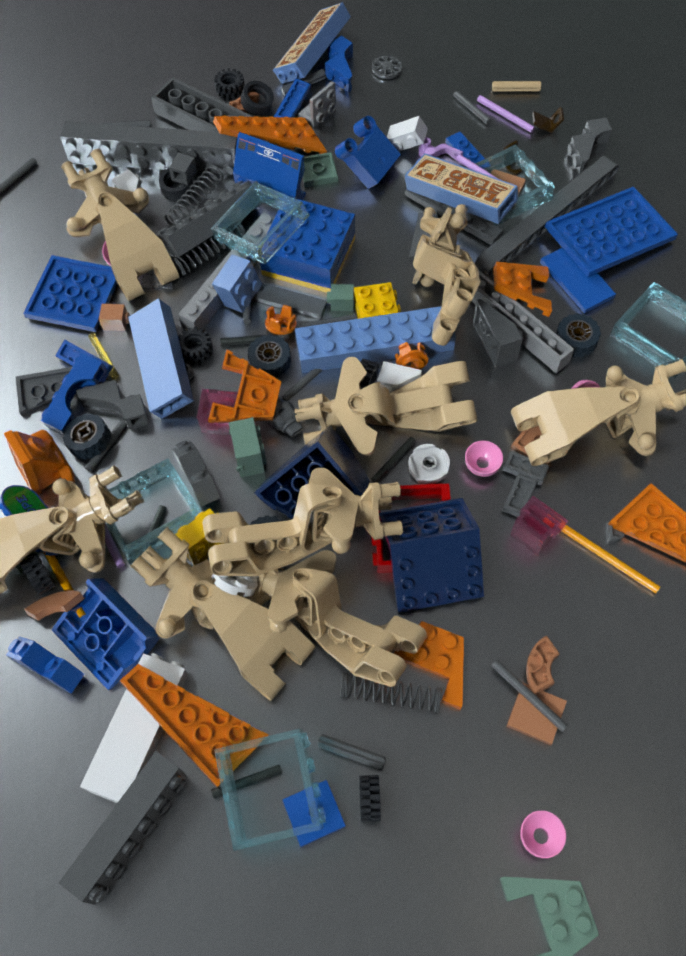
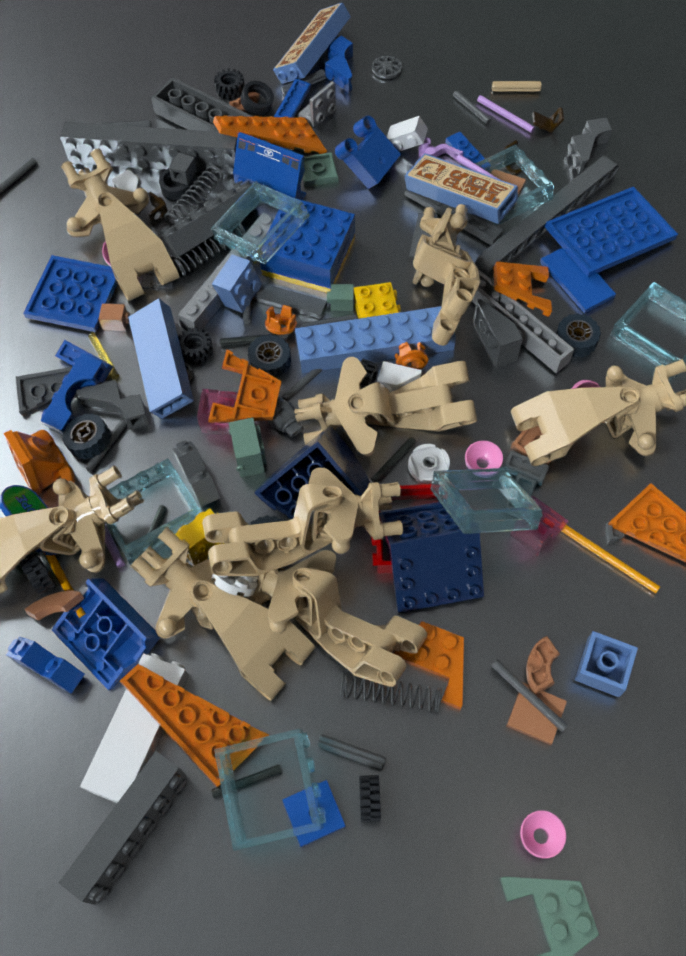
none -> dark brown bracket [148,191,169,227]
none -> clear light blue window [431,468,542,534]
none -> medium blue brick [575,631,638,697]

